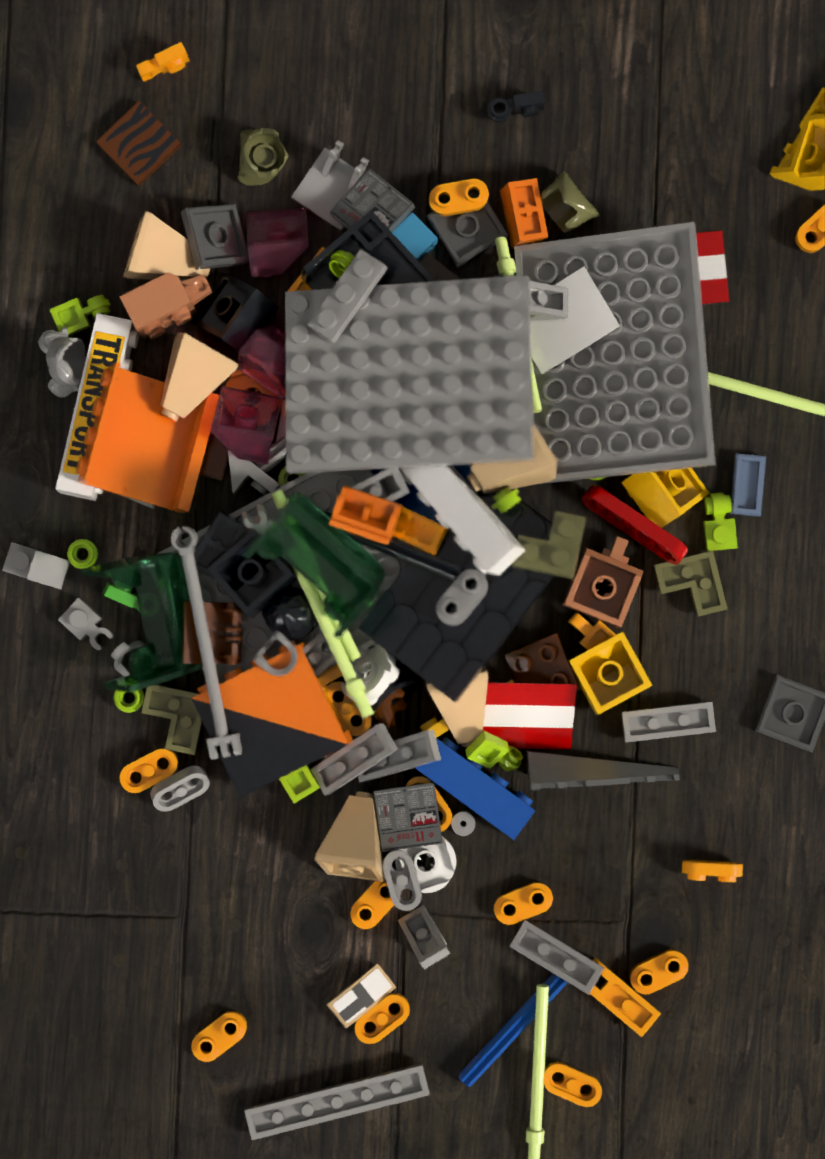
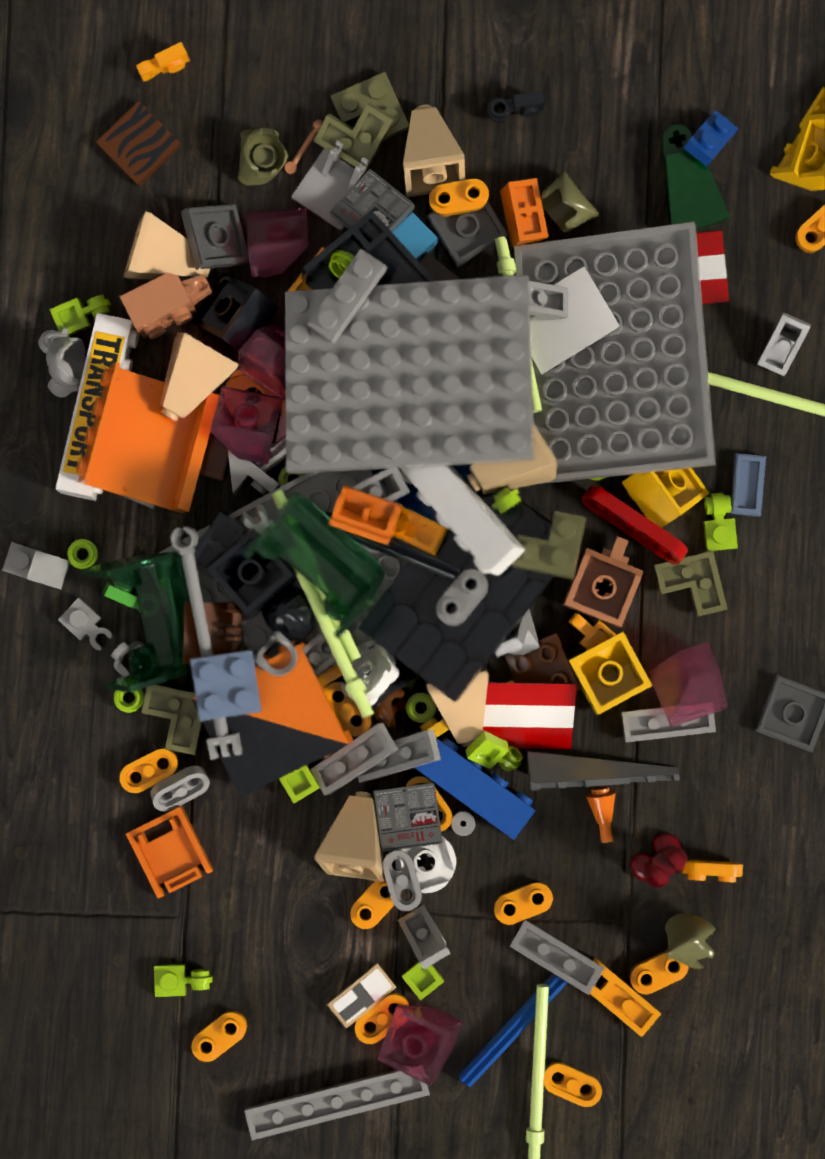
none -> orange container [126,805,213,899]
none -> lime plate [154,964,213,997]
none -> sand blue plate [190,650,262,721]
none -> nougat hinge [284,120,323,174]
none -> olive plate [314,103,395,172]
none -> olive plate [331,72,409,140]
none -> clear pink slope [377,1004,463,1087]
none -> lime plate [402,961,444,1001]
none -> tan slope [403,105,465,197]
none -> lime plate [406,693,436,723]
none -> light grey slope [495,609,540,657]
none -> orange cone [586,785,616,843]
none -> dark red piece [630,832,688,888]
none -> clear pink slope [649,642,728,727]
none -> dark green piece [661,124,730,231]
none -> olive hair [665,912,716,969]
none -> blue plate [684,110,739,167]
none -> light grey slope [757,312,811,376]

